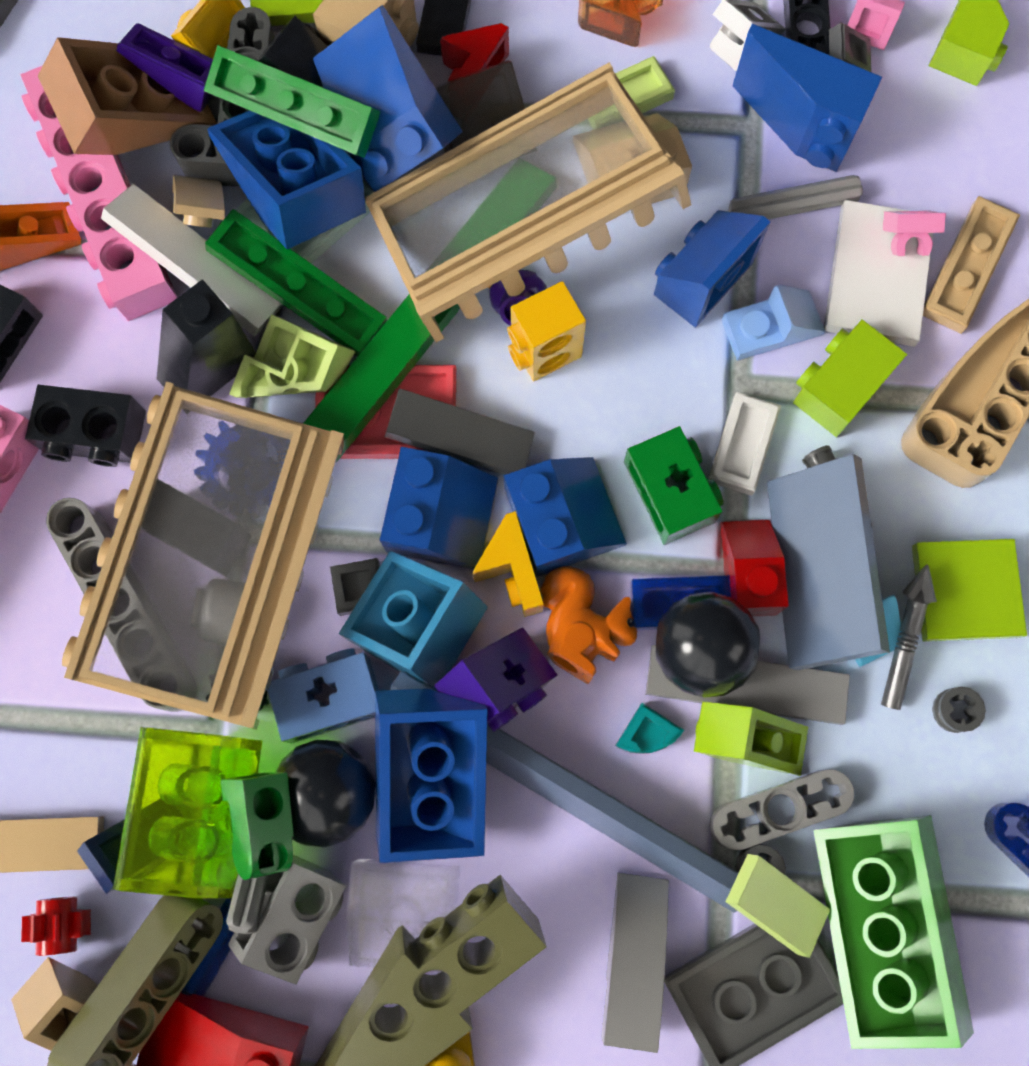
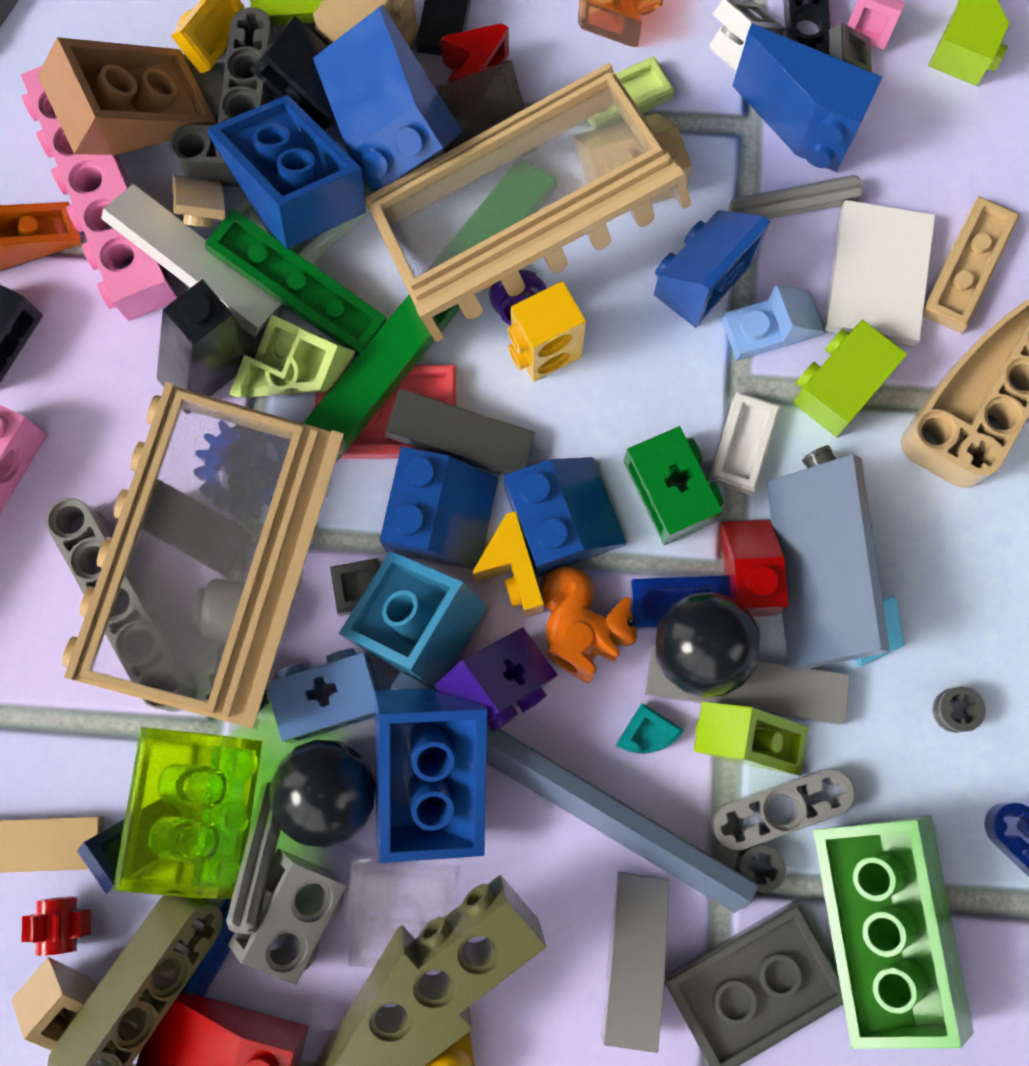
black brick [25,384,146,467] -> none
dark purple slope [116,23,214,112] -> none
plate [204,45,381,158] -> none
green leg [220,772,293,880] -> none
yellowish green tile [725,854,830,958] -> none
flat silver piece [881,564,937,710] -> none
bright pink tile [883,210,946,256] -> none
lime tile [912,539,1027,642] -> none

